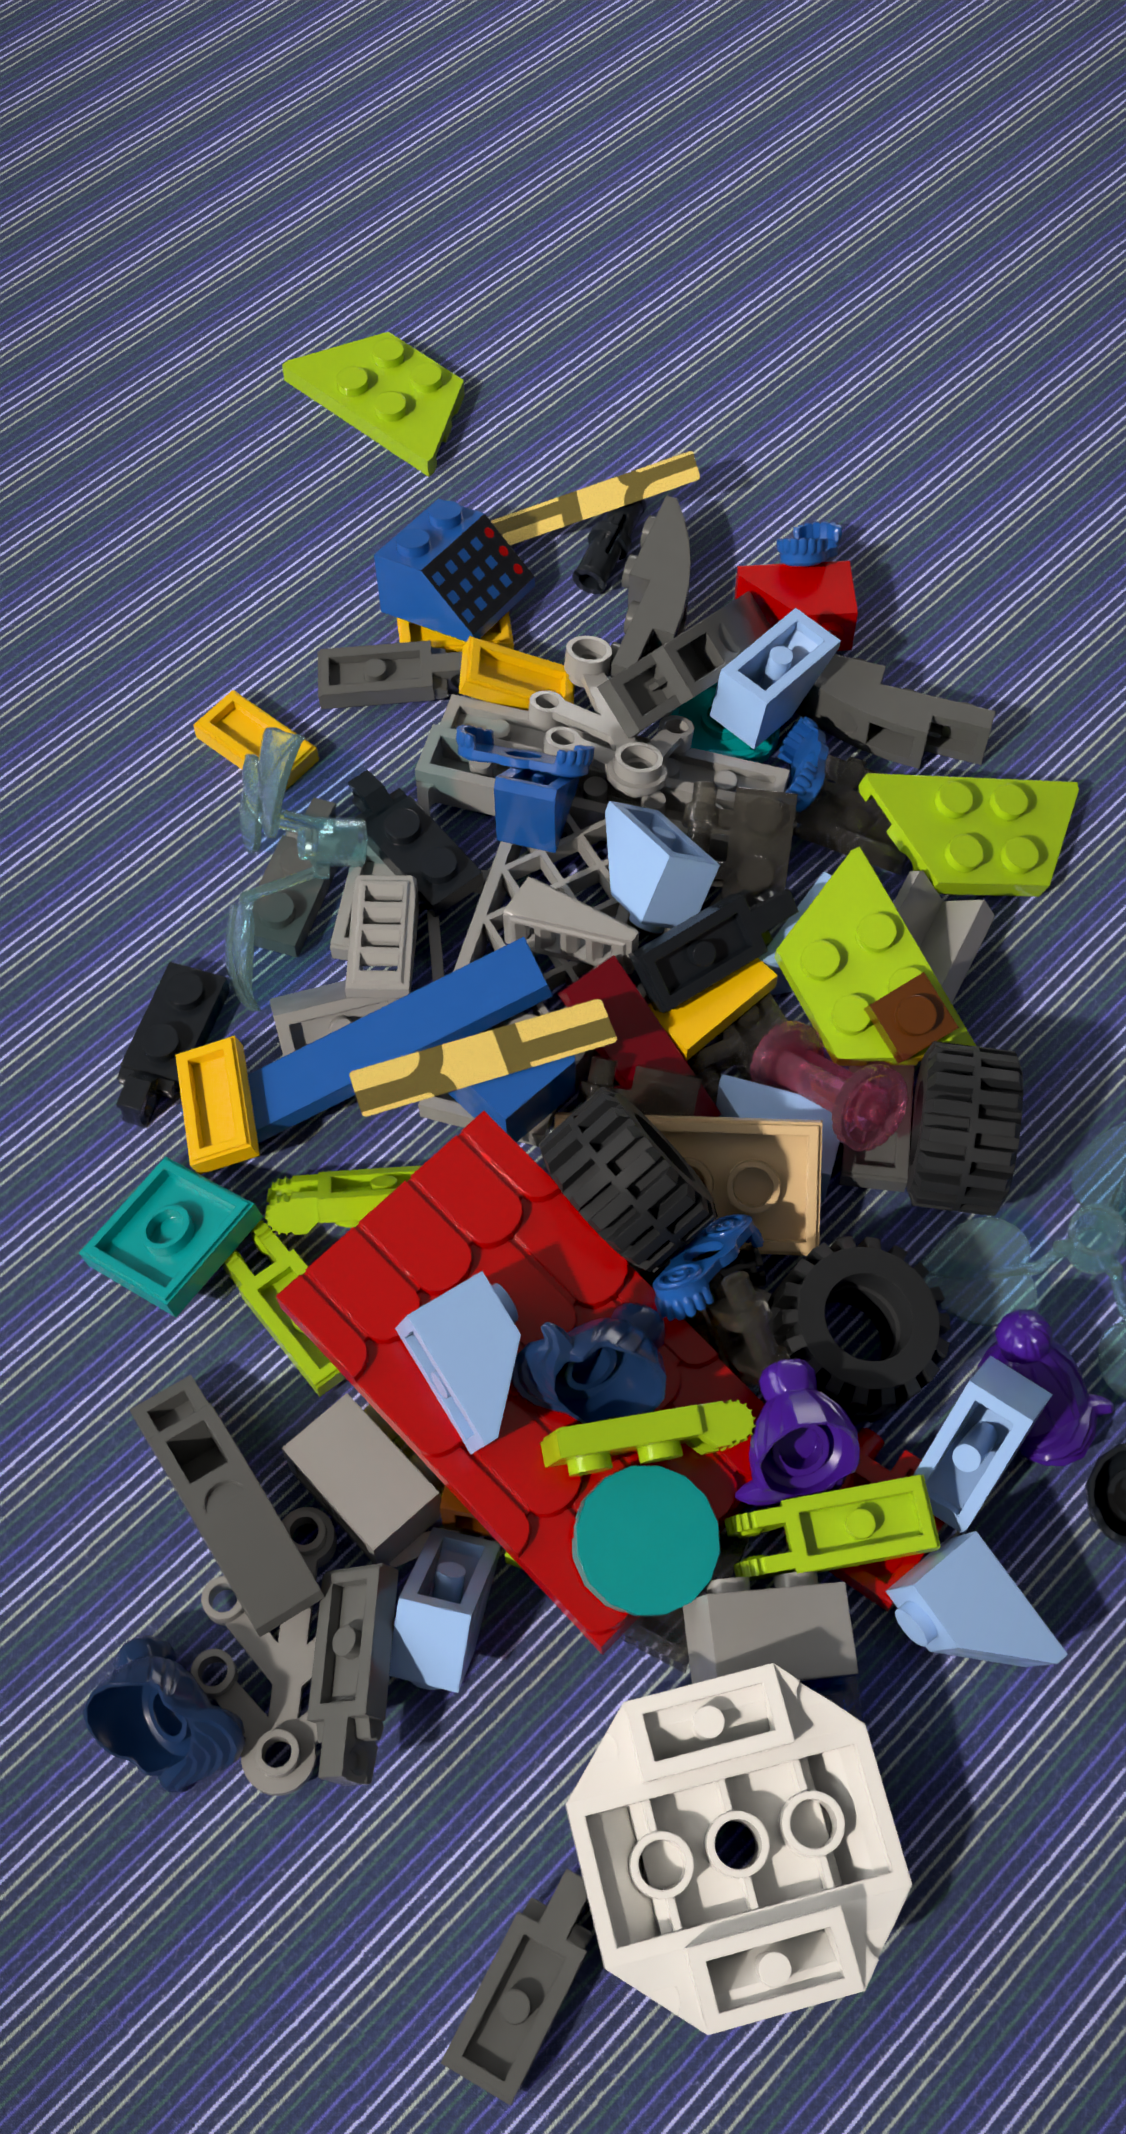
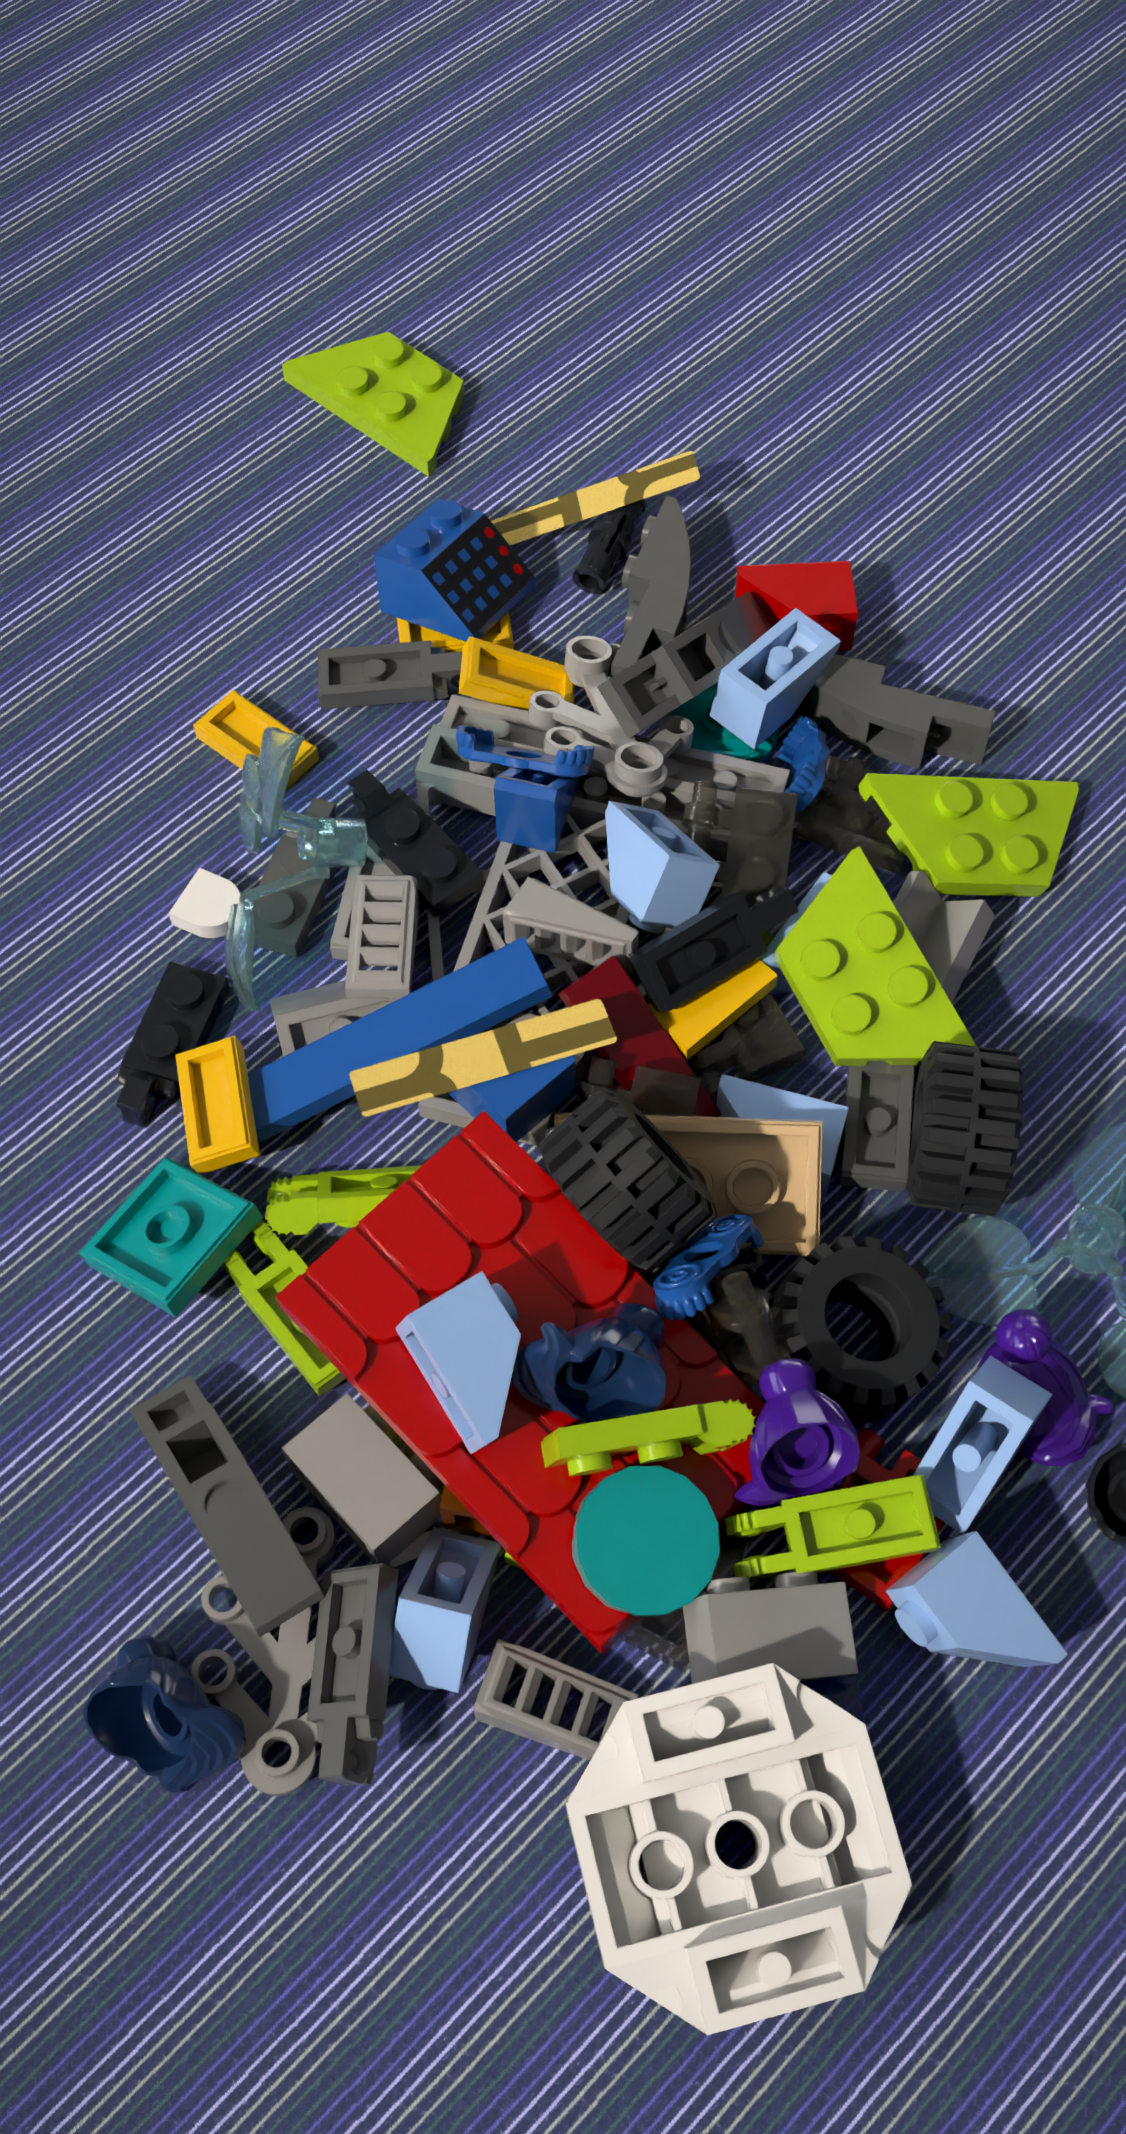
dark grey hinge [441,1868,593,2106] -> none
clear pink hose [750,1020,908,1152] -> none
blue piece [777,521,842,566] -> none
reddish brown plate [864,972,959,1064] -> none
none -> white tile [169,868,244,938]
none -> light grey slope [474,1639,638,1761]

